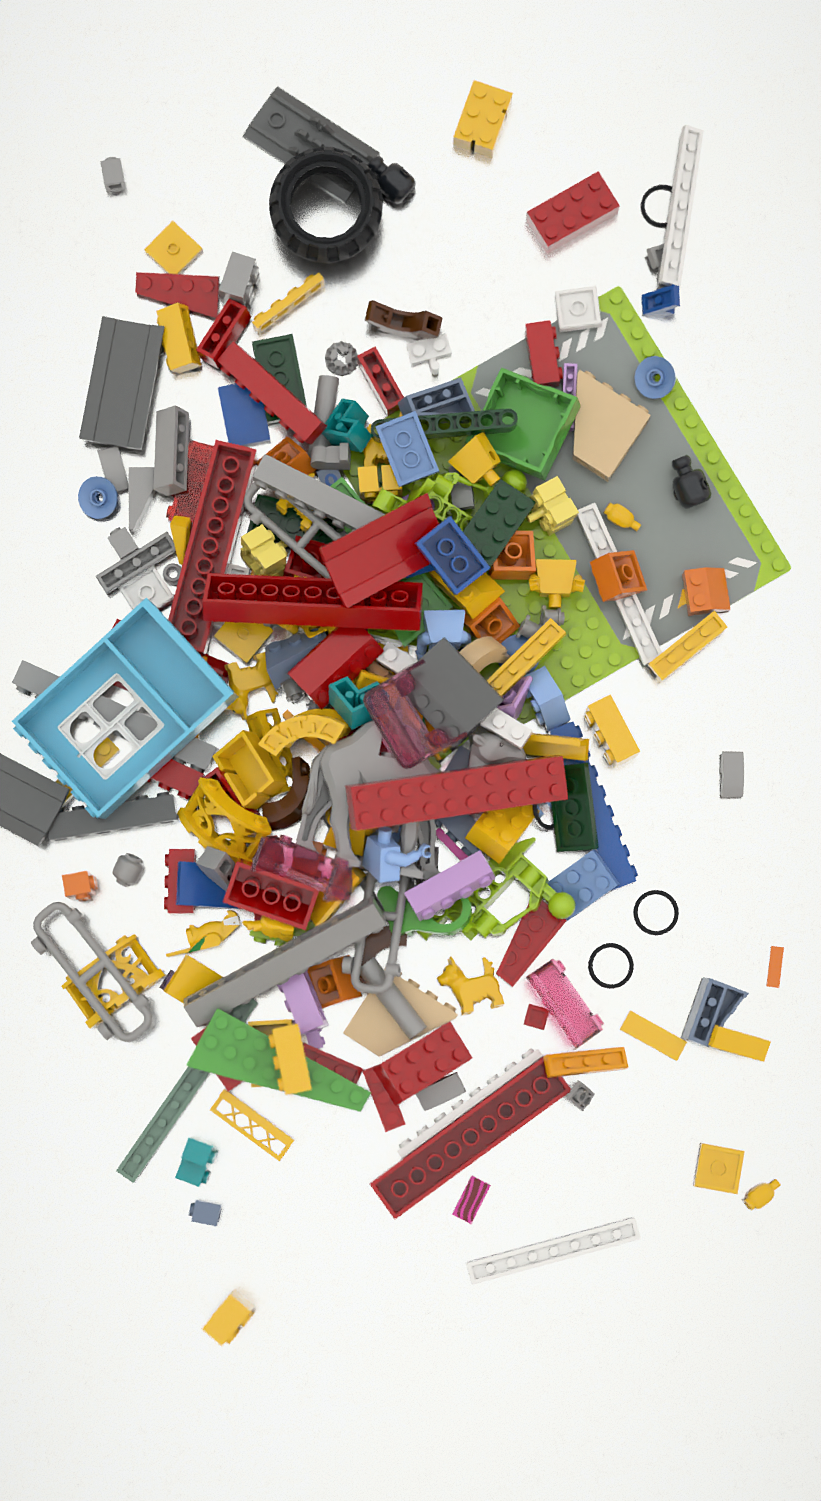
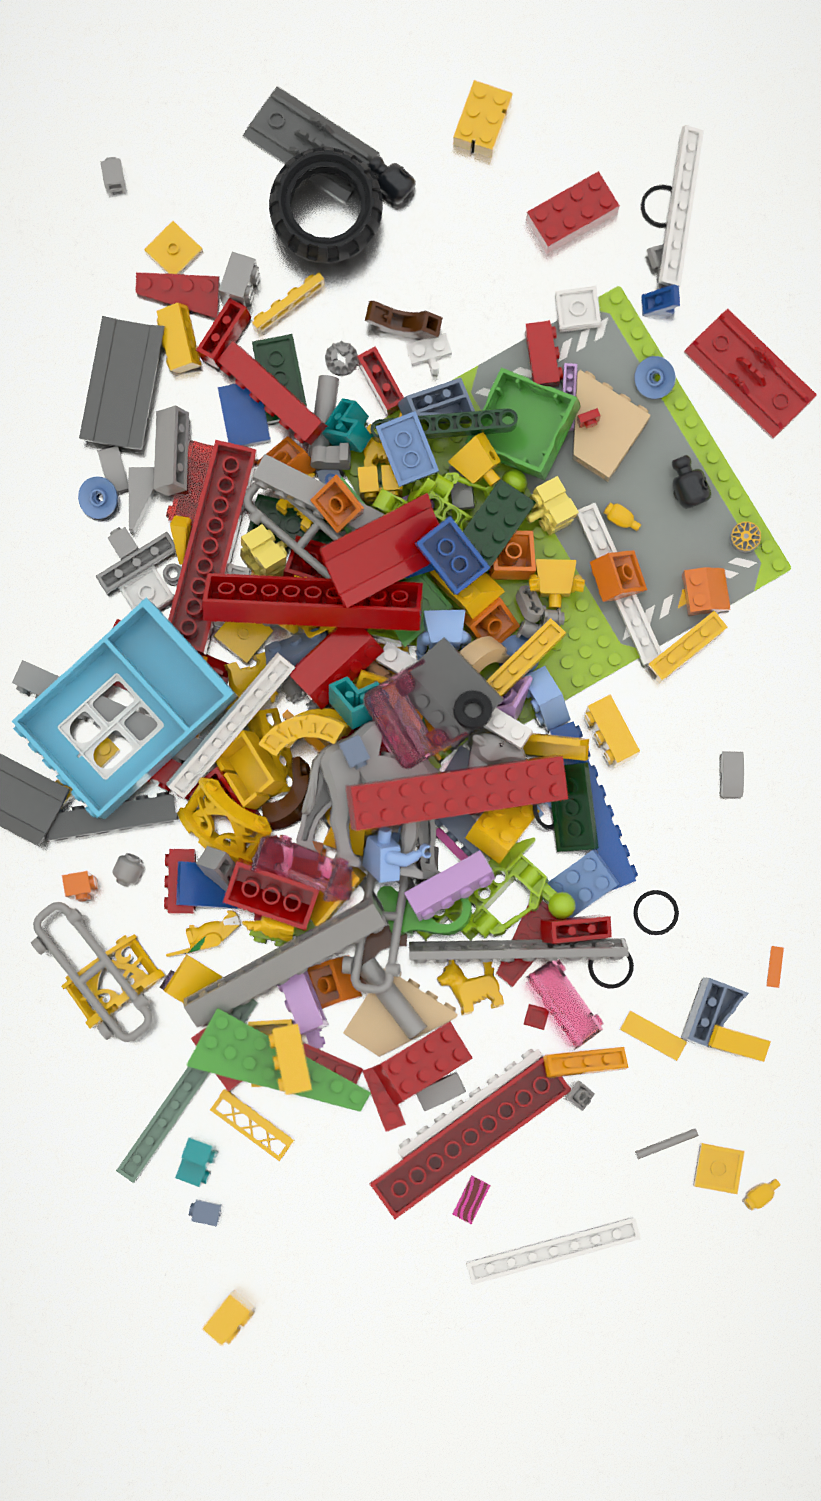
none -> white plate [166,652,295,799]
none -> orange slope [310,475,364,533]
none -> sand blue brick [338,734,370,770]
none -> light grey plate [409,938,629,963]
none -> black tyre [453,690,493,730]
none -> light grey beam [515,585,544,623]
none -> red brick [541,914,612,944]
none -> red plate [577,408,601,428]
none -> light grey bar [635,1128,699,1160]
none -> red hinge [683,308,817,439]
none -> wheel [731,521,761,553]

